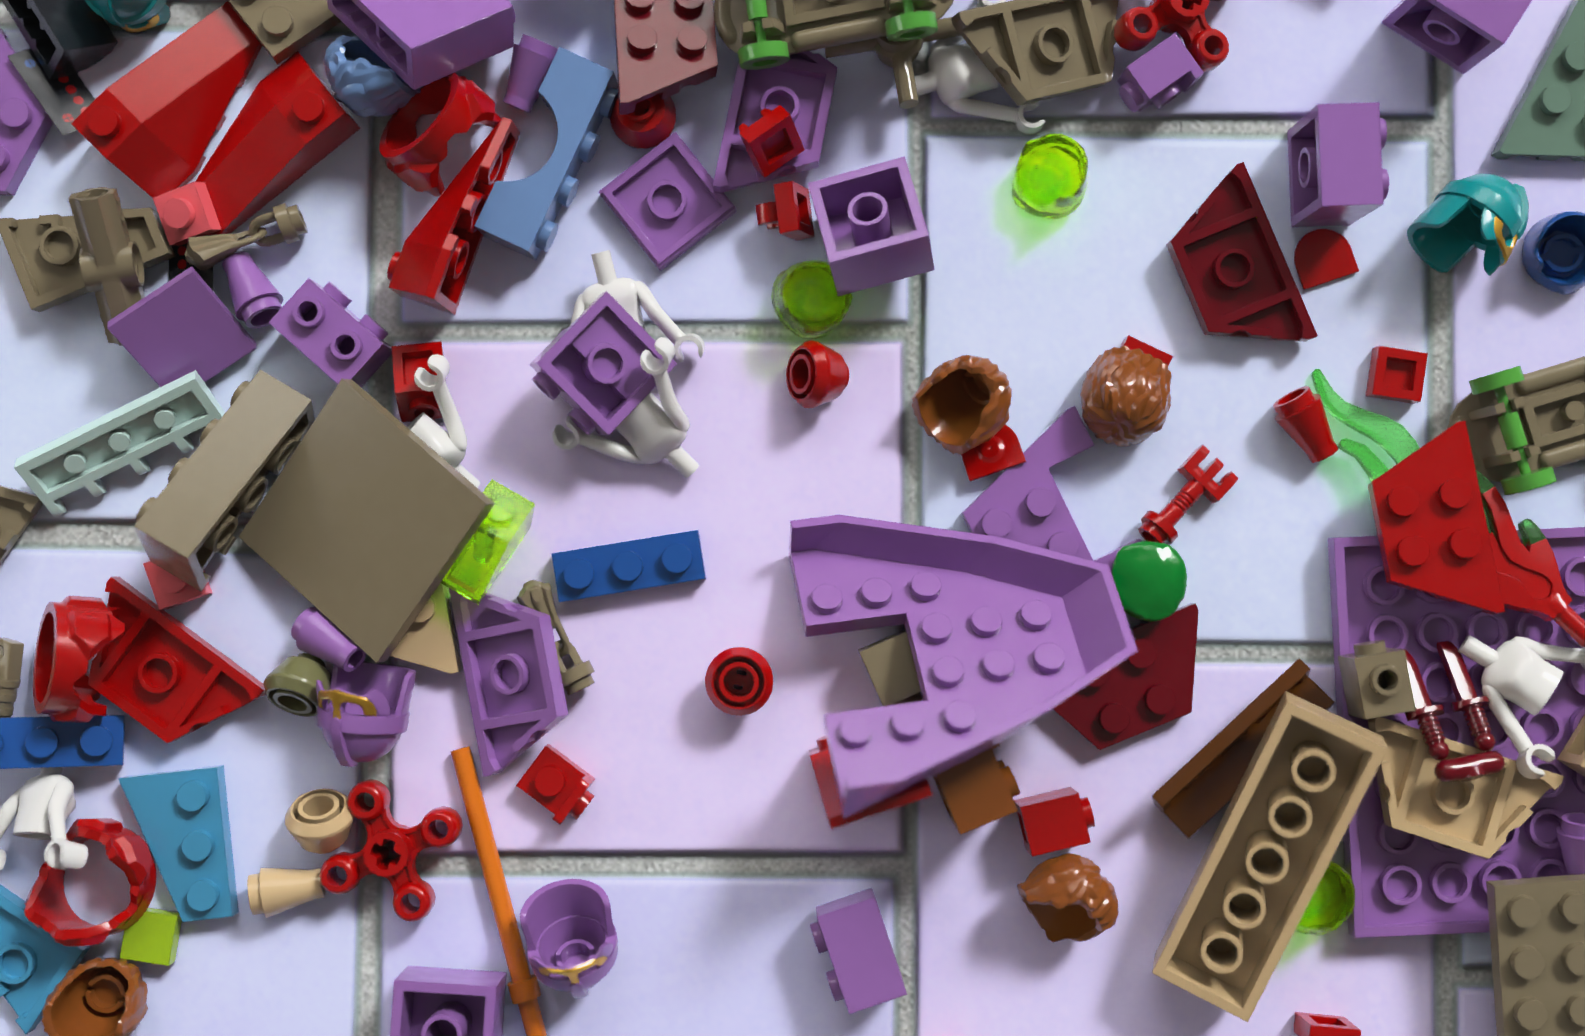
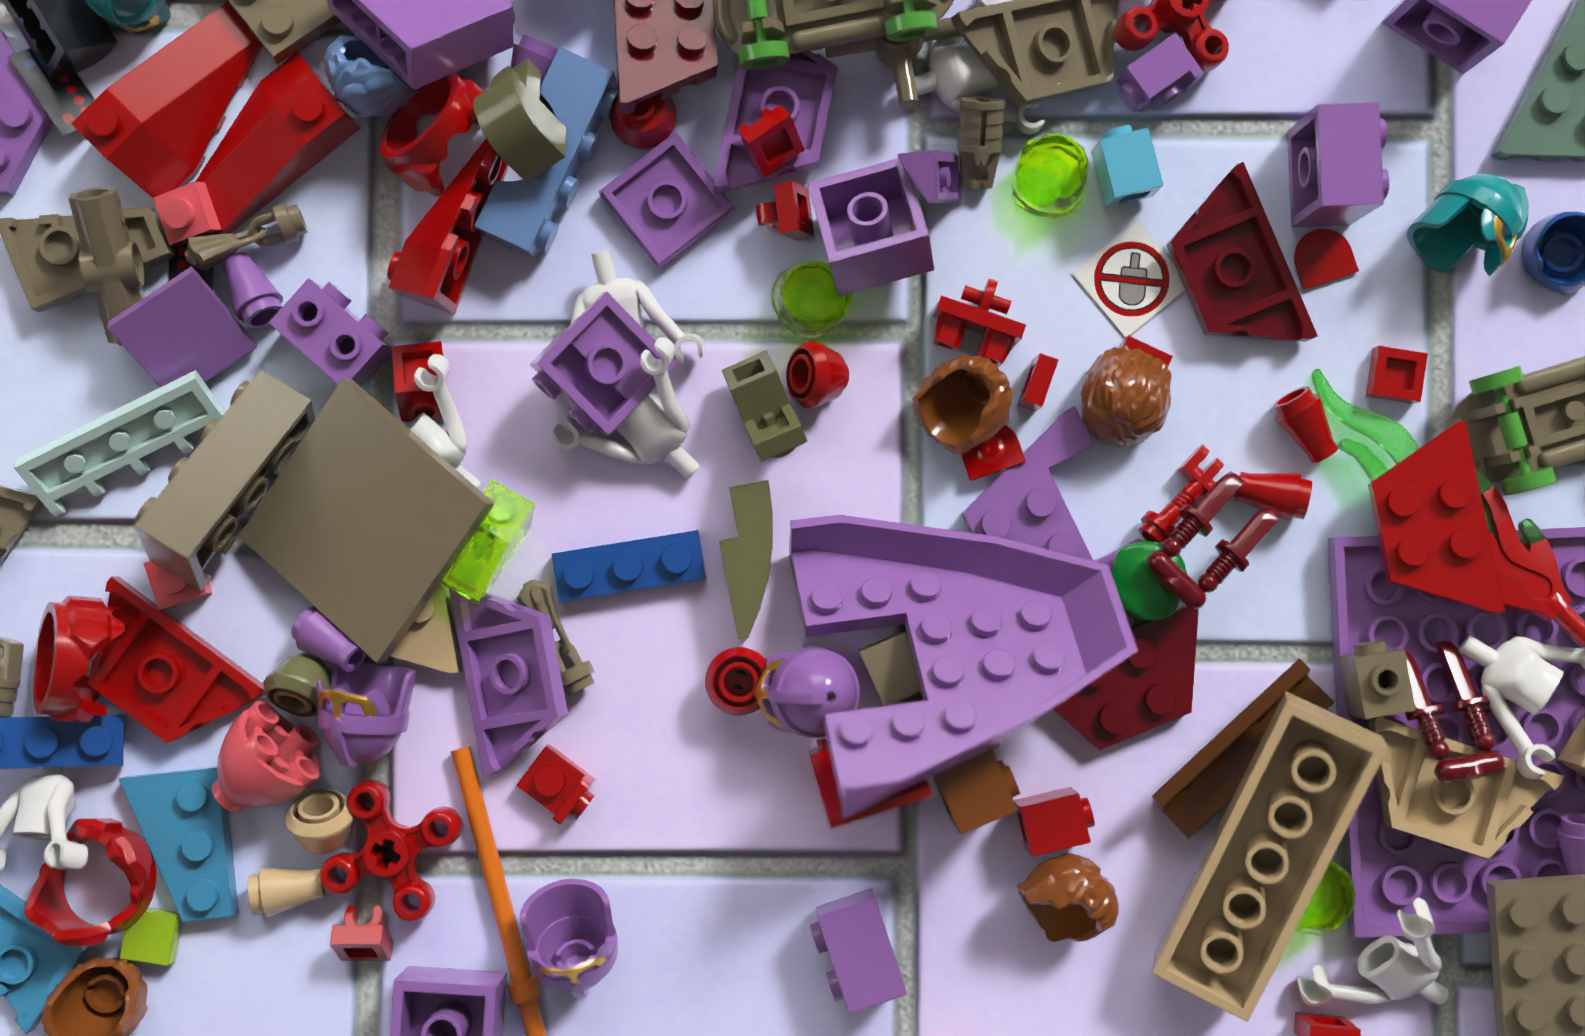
none -> coral piece [212,701,321,813]
none -> tile [330,906,393,961]
none -> olive brick [474,58,566,183]
none -> olive slope [719,480,773,640]
none -> olive brick [721,351,808,462]
none -> medium lavender helmet [754,644,860,738]
none -> medium lavender slope [897,150,961,203]
none -> red hips [932,278,1026,366]
none -> dark tan hinge [957,96,1005,189]
none -> red tile [1017,353,1059,411]
none -> sticker [1073,220,1185,337]
none -> medium azure brick [1091,125,1164,208]
none -> dark red piece [1147,473,1281,609]
none -> red cone [1234,471,1312,522]
none -> white piece [1297,898,1449,1006]

